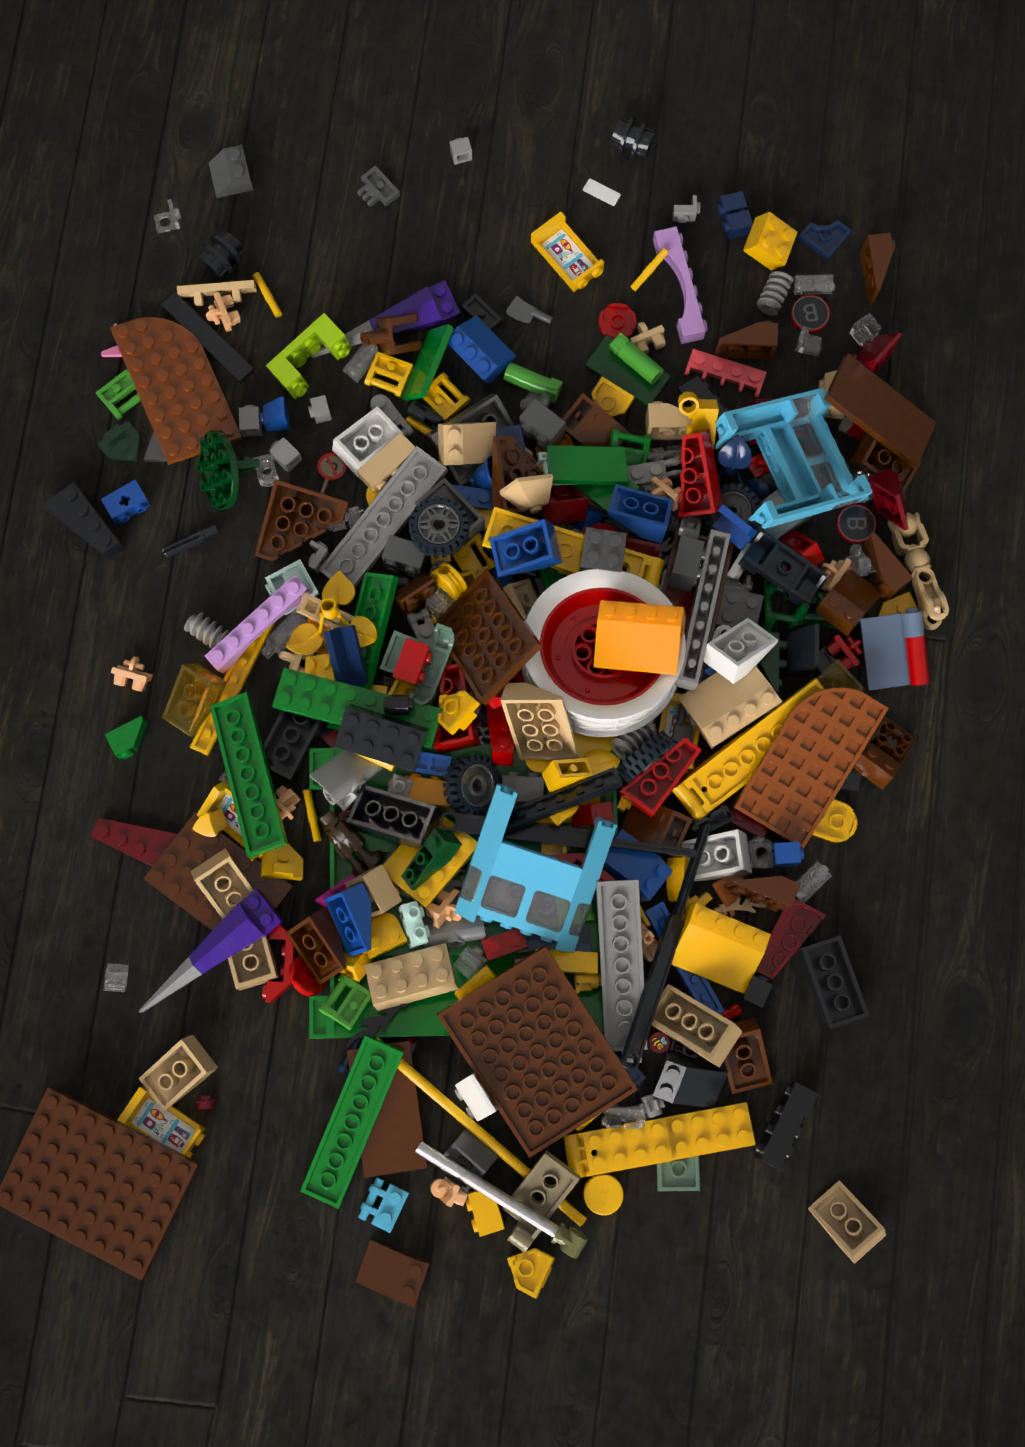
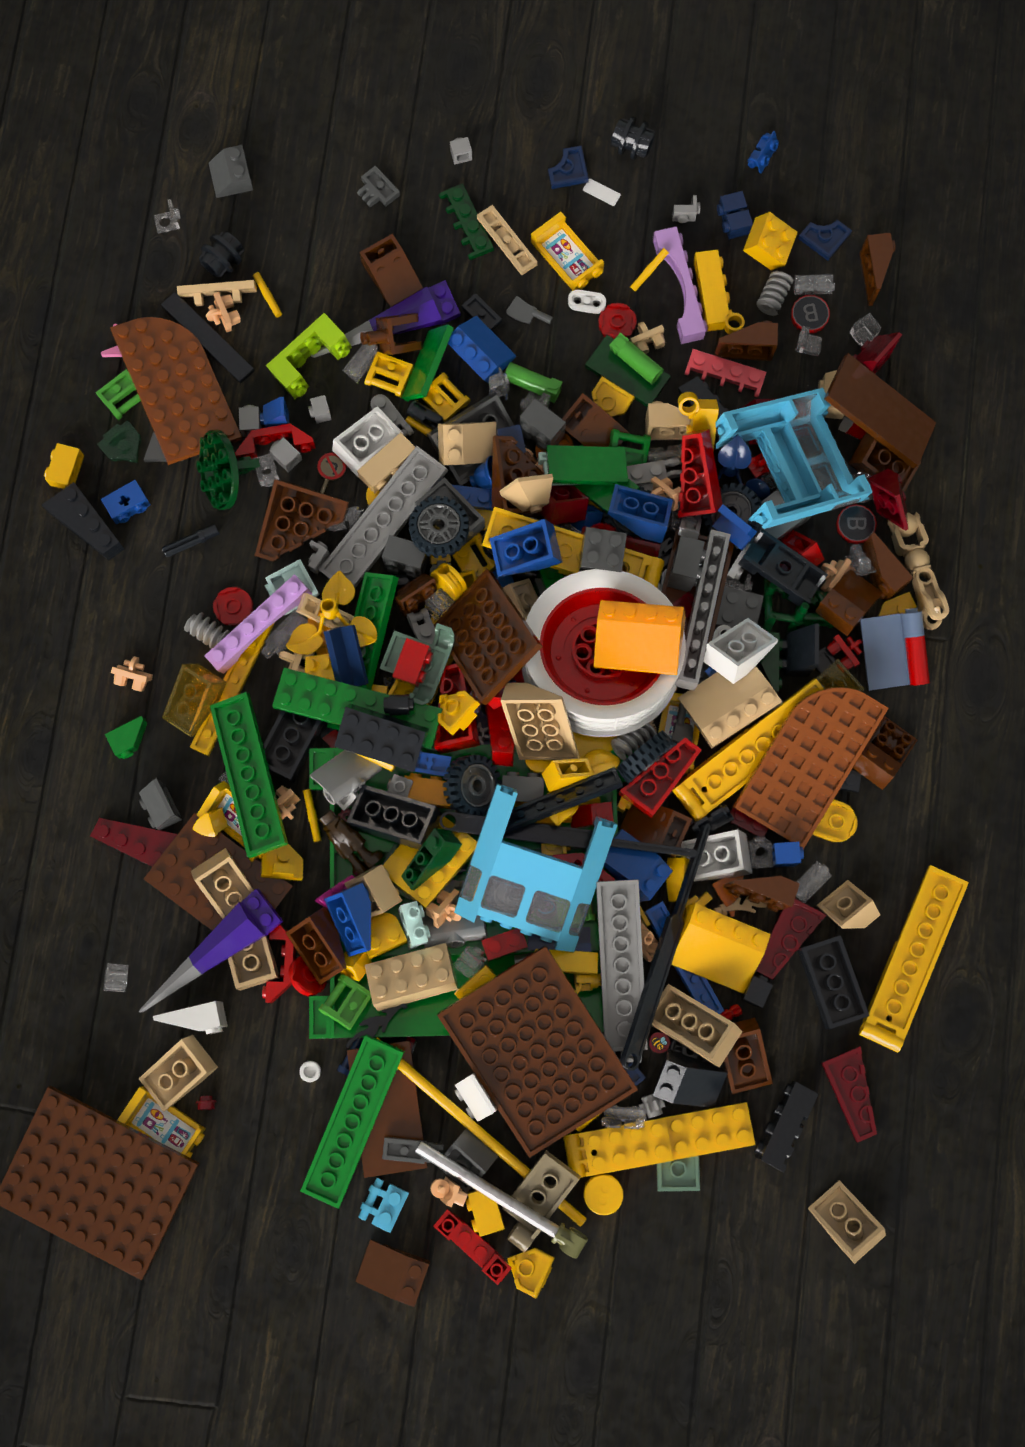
none -> yellow brick [44,443,84,489]
none -> dark grey slope [139,778,183,831]
none -> white slope [153,1001,228,1034]
none -> red tile [213,587,253,627]
none -> red slope [235,423,316,461]
none -> white tile [300,1061,321,1082]
none -> reddish brown slope [359,234,423,308]
none -> dark grey hinge [382,1136,444,1164]
none -> red slope [433,1209,512,1285]
none -> dark green hinge [439,183,494,260]
none -> tan hinge [477,205,537,275]
none -> clear hinge [489,367,510,400]
none -> dark blue tile [548,146,589,189]
none -> white plate [568,290,606,314]
none -> yellow hinge [693,250,745,334]
none -> blue hinge [748,131,779,174]
none -> tan slope [817,880,880,929]
none -> dark red wing [821,1046,877,1142]
none -> yellow hinge [859,865,969,1052]

